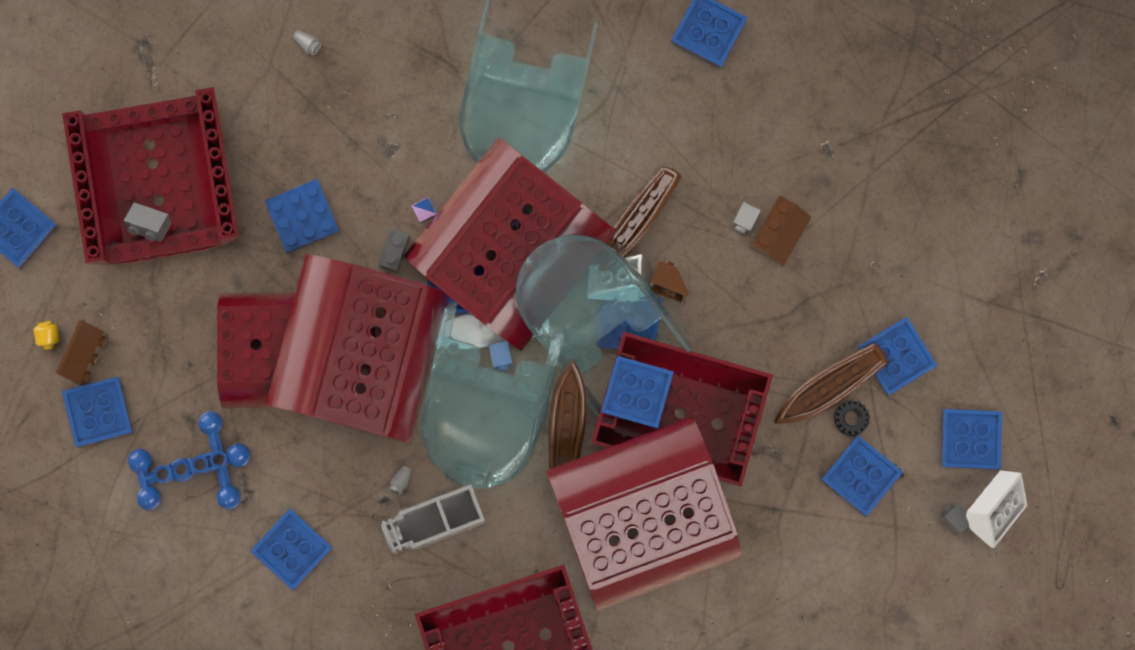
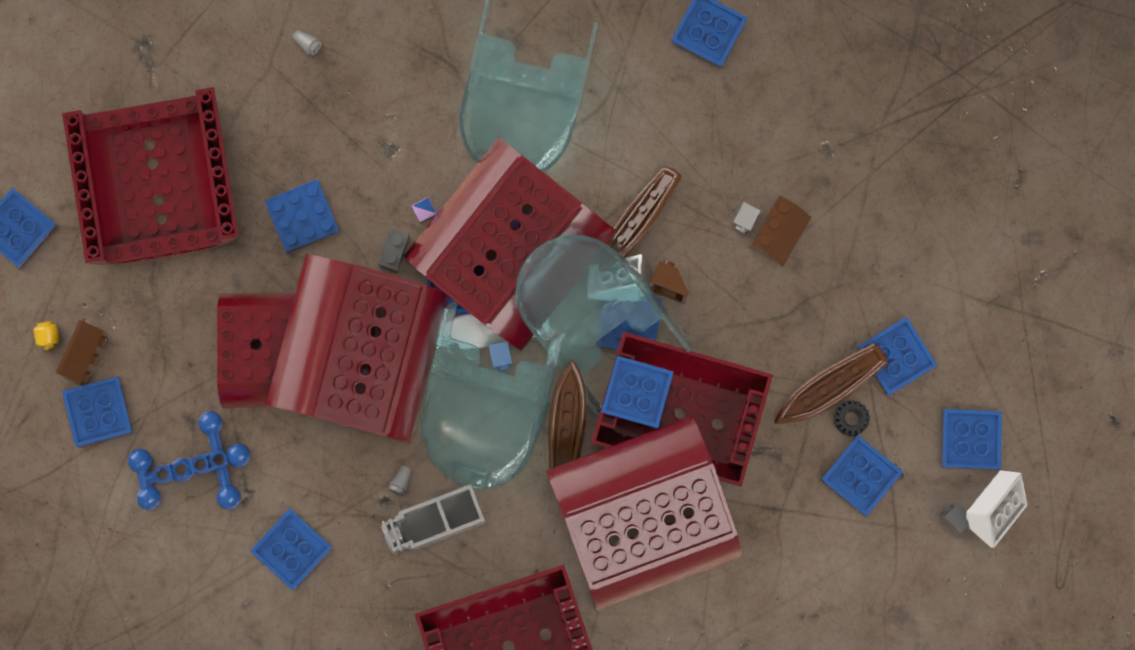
brick [124,202,171,242] -> none

